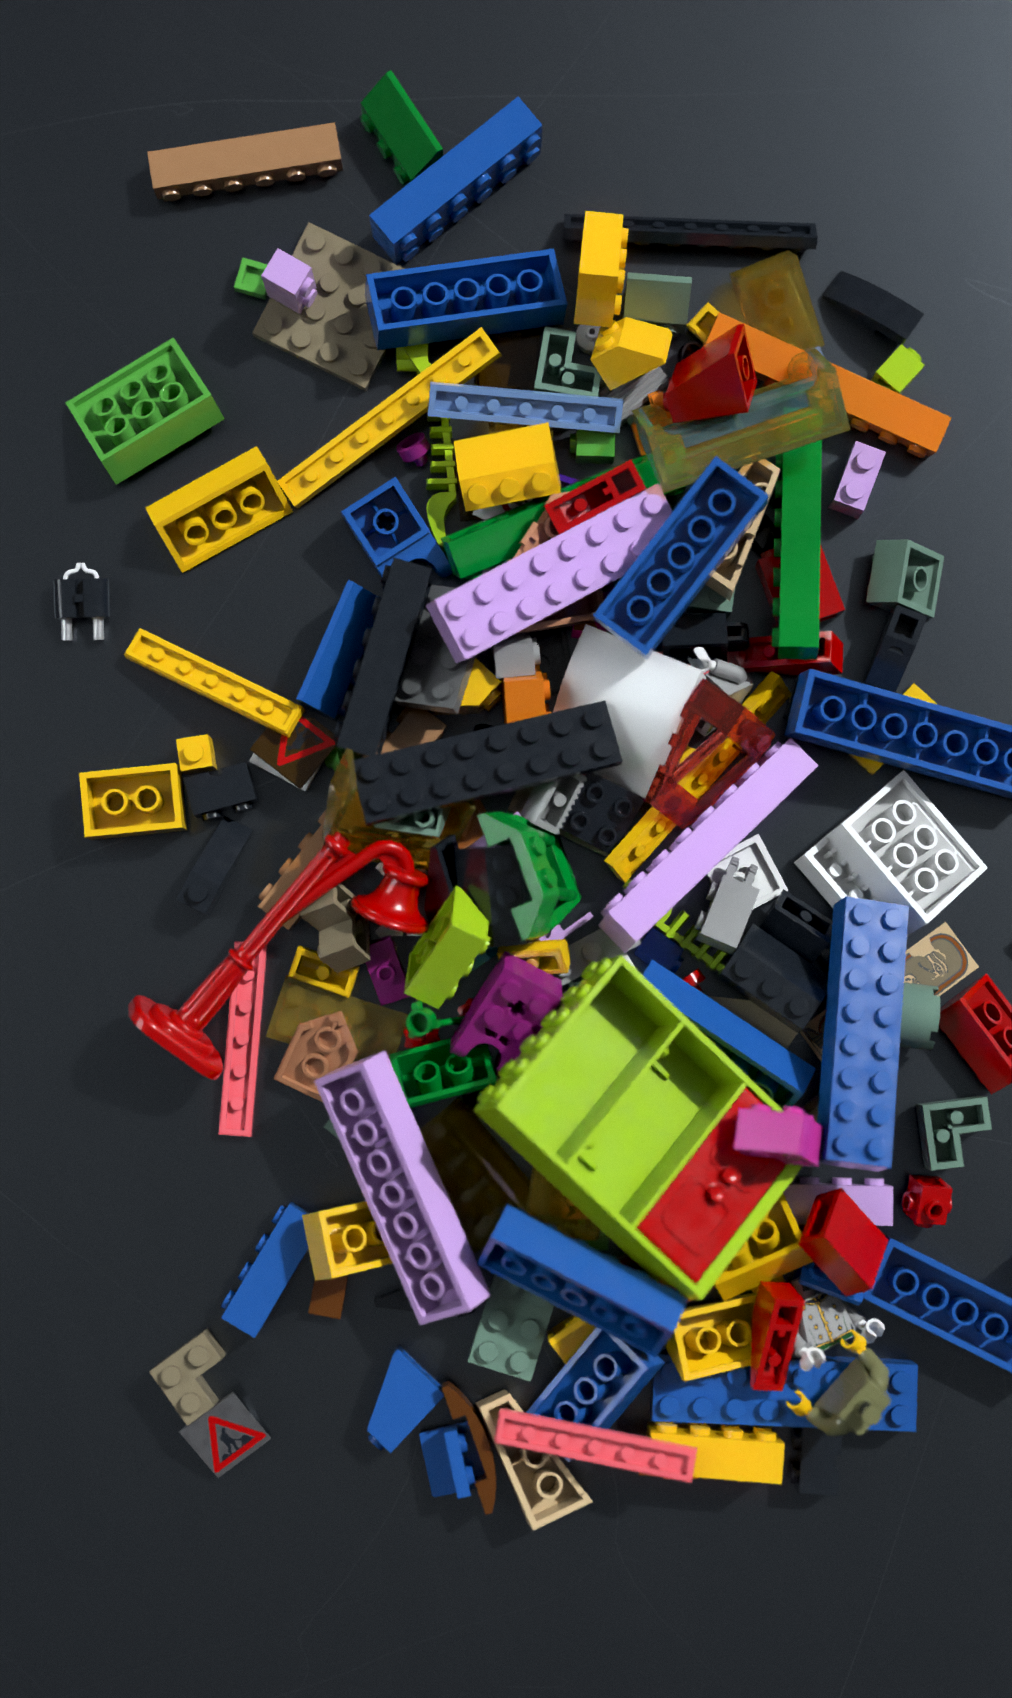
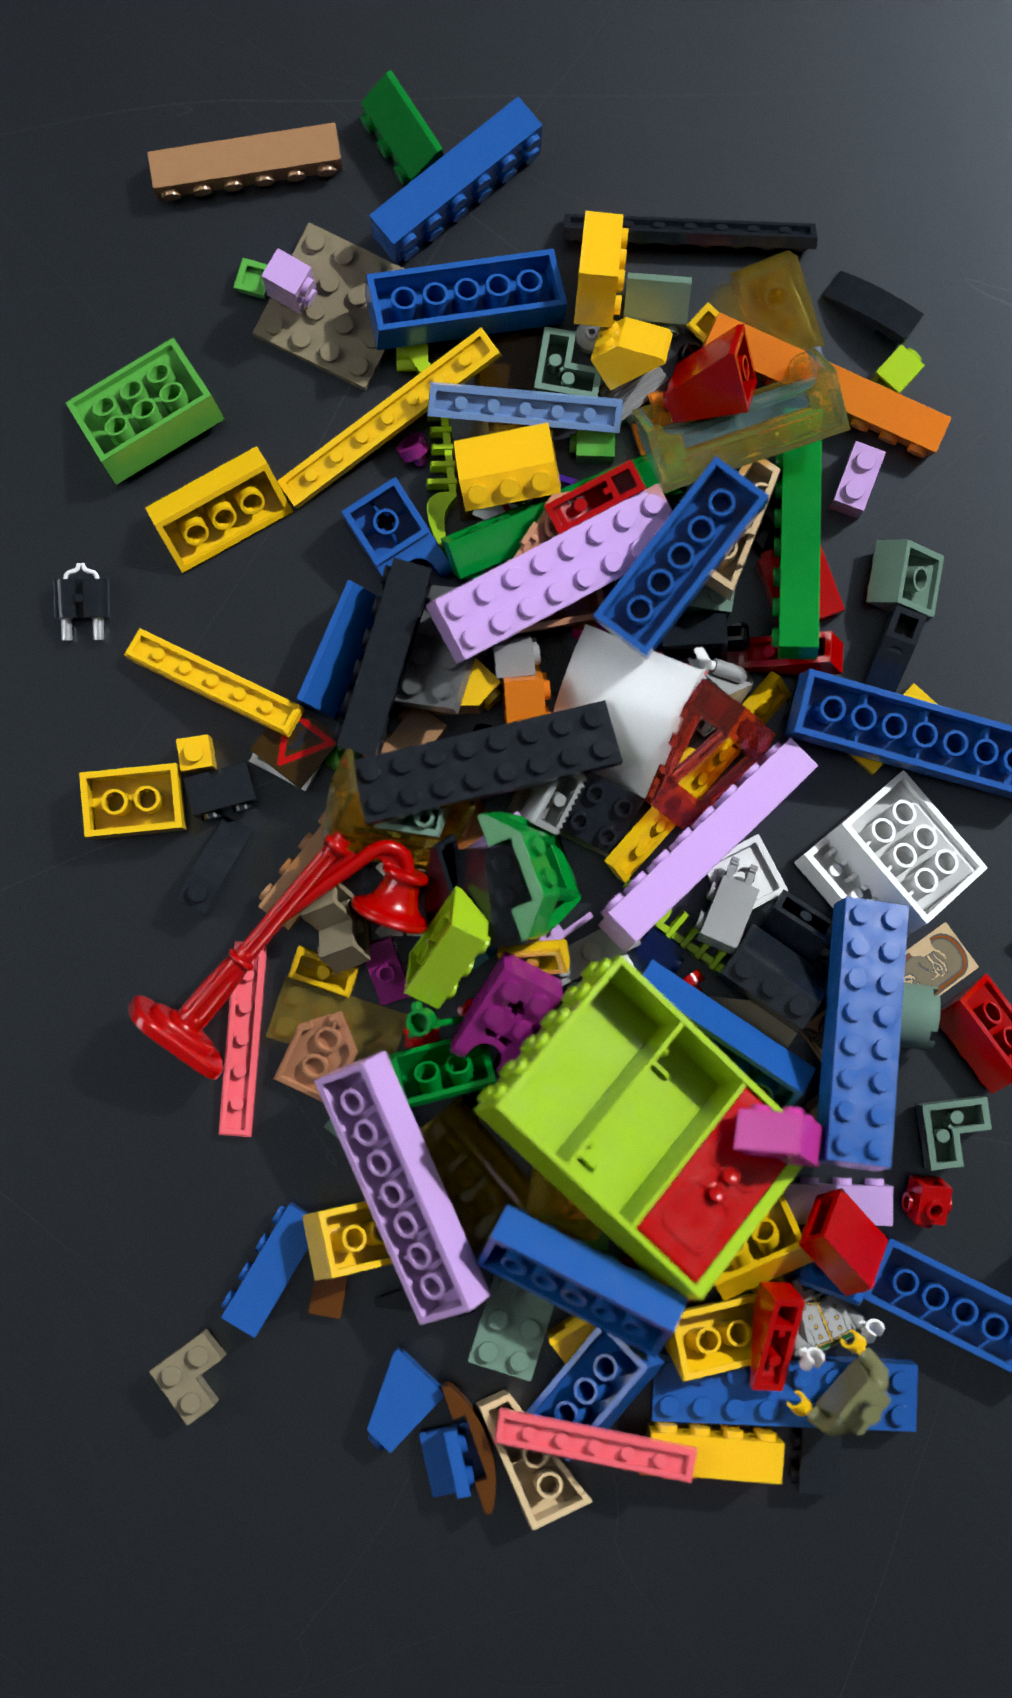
flat silver piece [179,1392,271,1478] -> none

